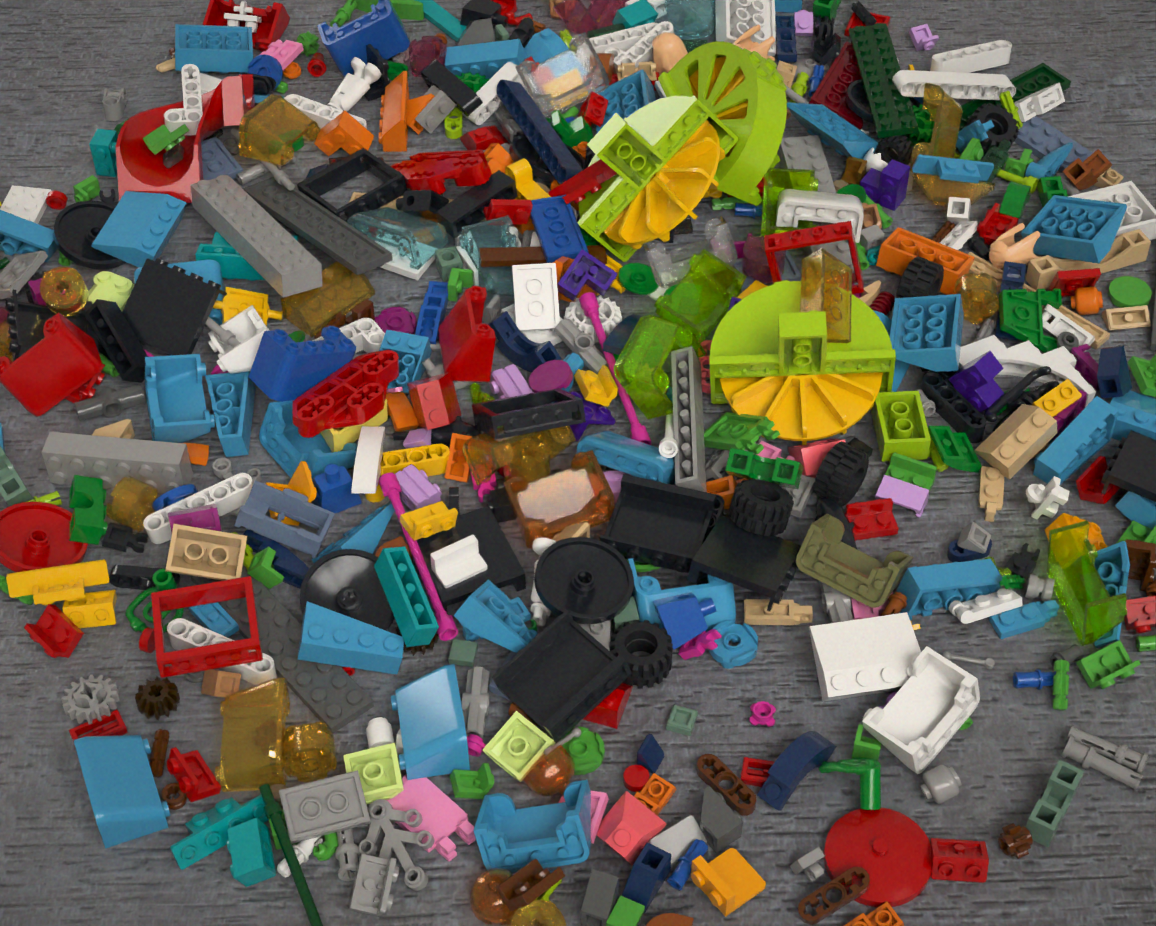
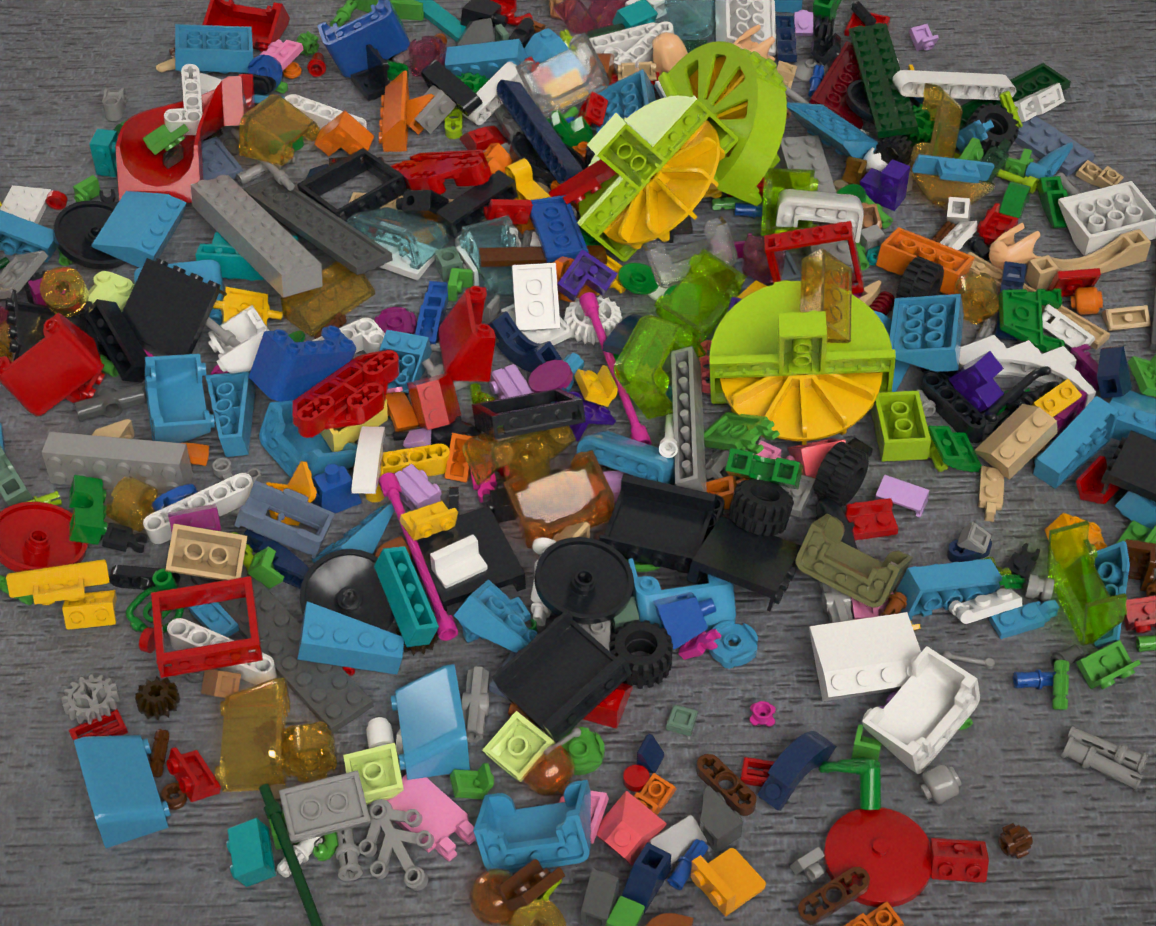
red bracket [24,604,84,658] -> none
teal bracket [170,795,269,870] -> none
white hips [224,1,262,33] -> none
white piece [327,57,382,112] -> none
reddish brown bracket [345,299,375,324] -> none
light grey bracket [348,854,399,917] -> none
sand green tile [448,639,478,667] -> none
dark pink plate [467,734,486,757] -> none
light grey piece [554,318,609,374] -> none
tan hinge [744,599,813,625] -> none
lime pin [790,72,809,103] -> none
bright green bracket [885,453,937,492] -> none
white beam [930,40,1012,73] -> none
dark azure slope [1021,195,1127,264] -> none
white hips [1026,476,1070,519] -> none
sand green arch [1026,759,1084,848] -> none
dark grey plate [1057,332,1079,352] -> none
dark orange brick [1062,149,1112,190] -> none
bright green tile [1107,276,1152,308] -> none

